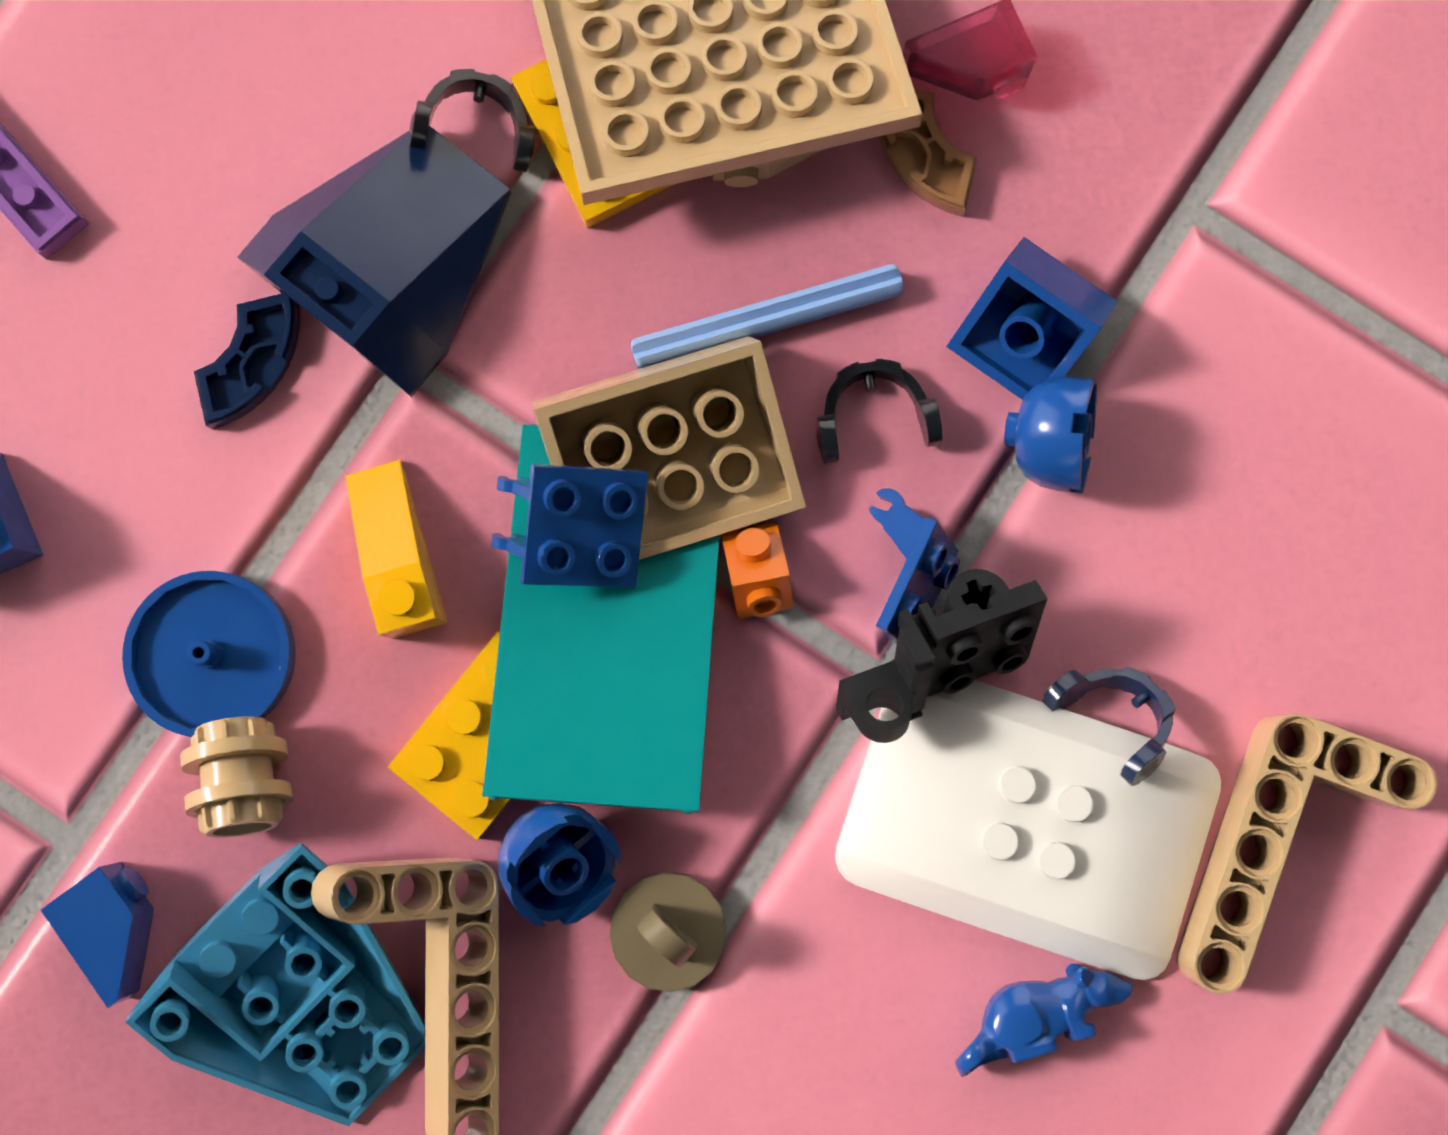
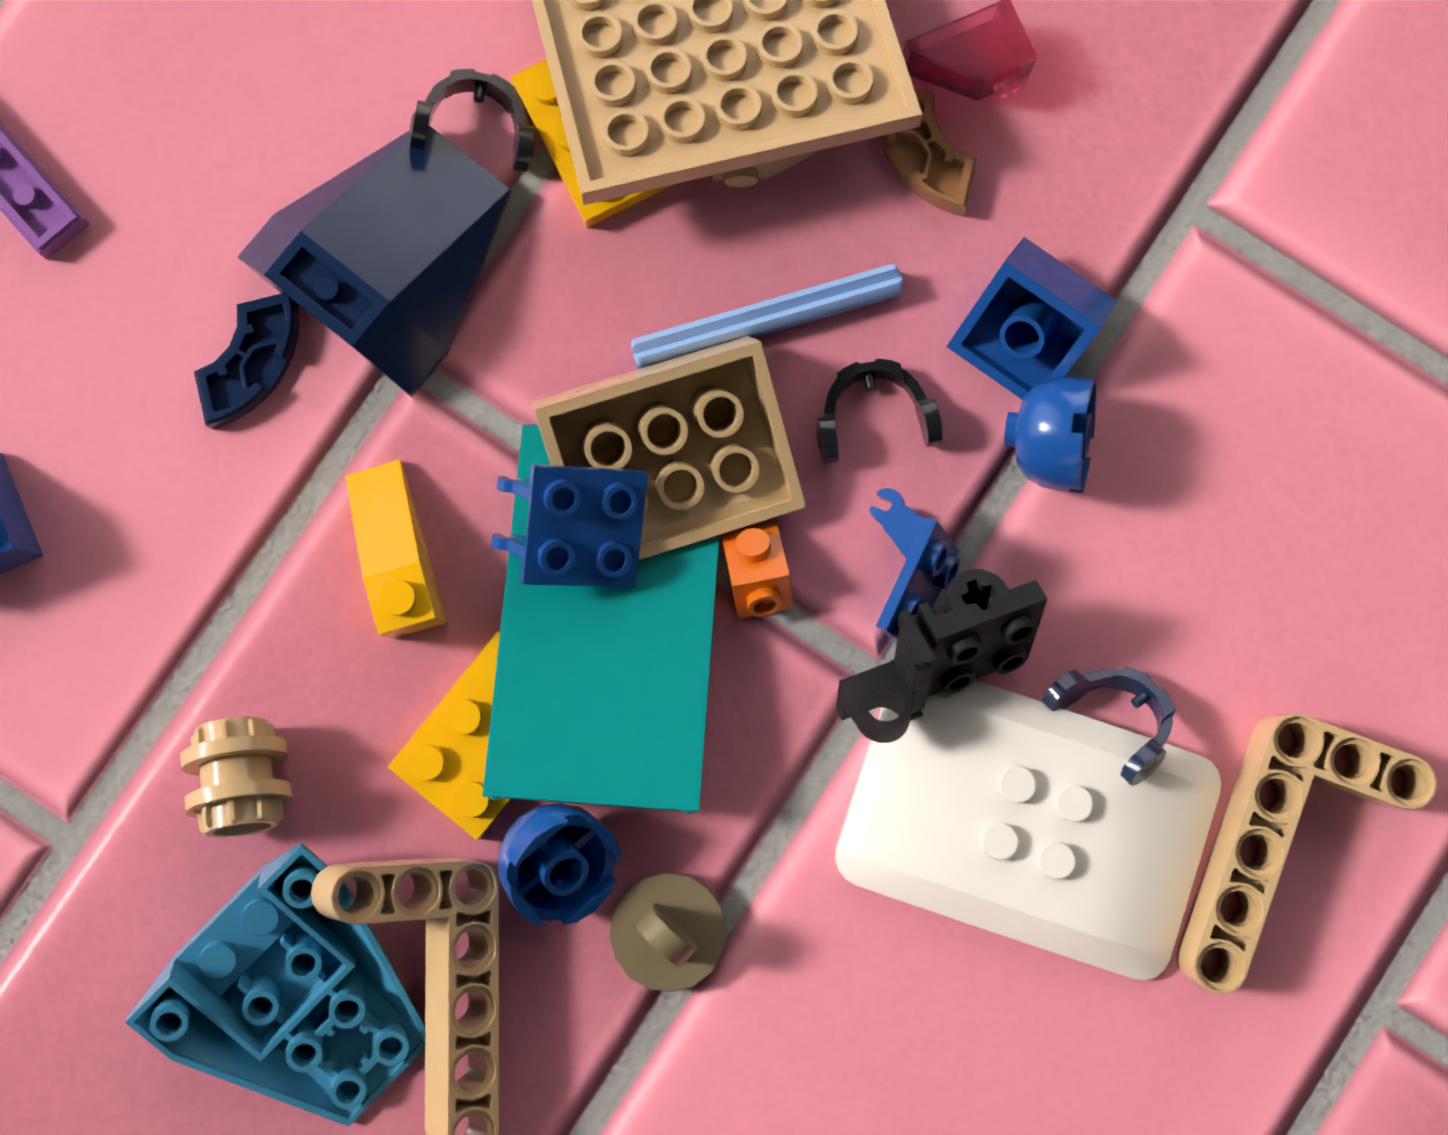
blue slope [40,862,154,1008] -> none
blue piece [122,571,295,737] -> none
blue animal [955,964,1133,1077] -> none

